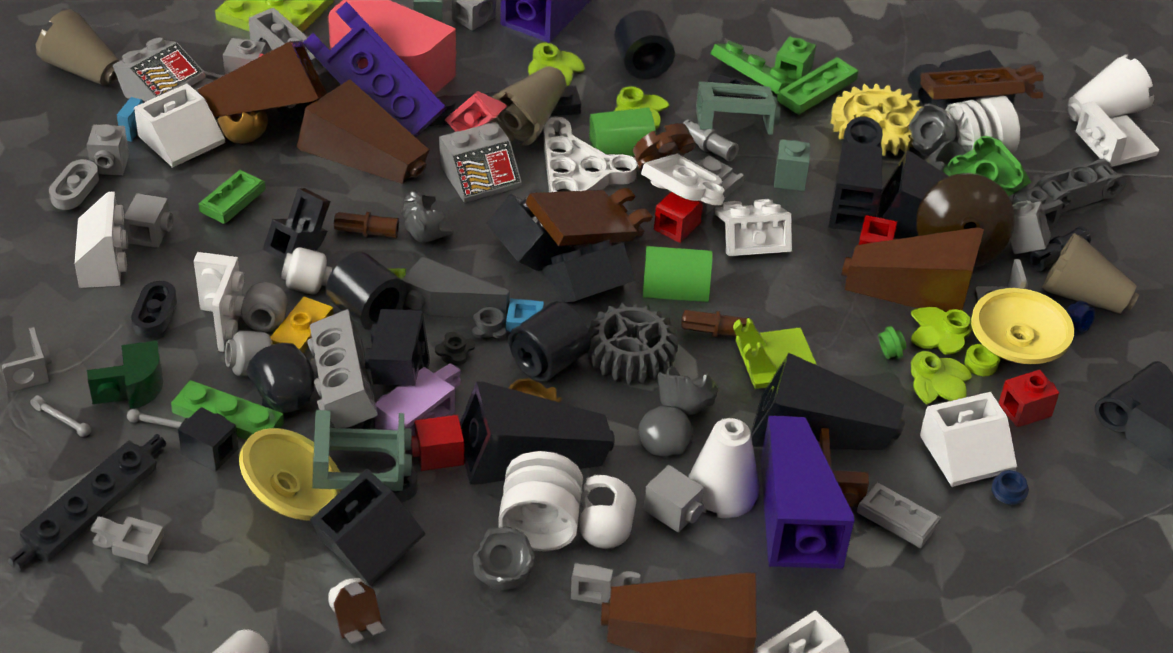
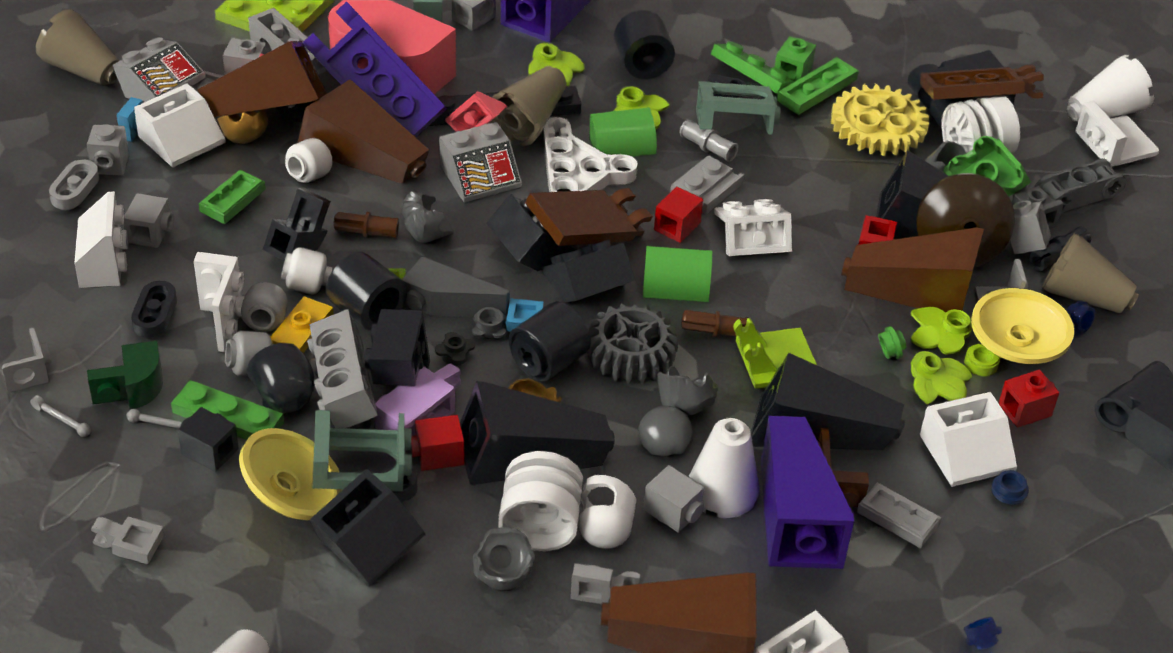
black plate [8,434,166,571] -> none
reddish brown piece [329,578,386,644] -> none
reddish brown plate [633,123,696,171] -> none
white plate [641,154,725,205] -> none
sand green brick [774,139,811,191] -> none
black piece [828,117,883,232] -> none
dark grey hair [908,104,956,156] -> none
none -> white head [285,138,332,183]
none -> clear blue plate [964,617,1002,650]

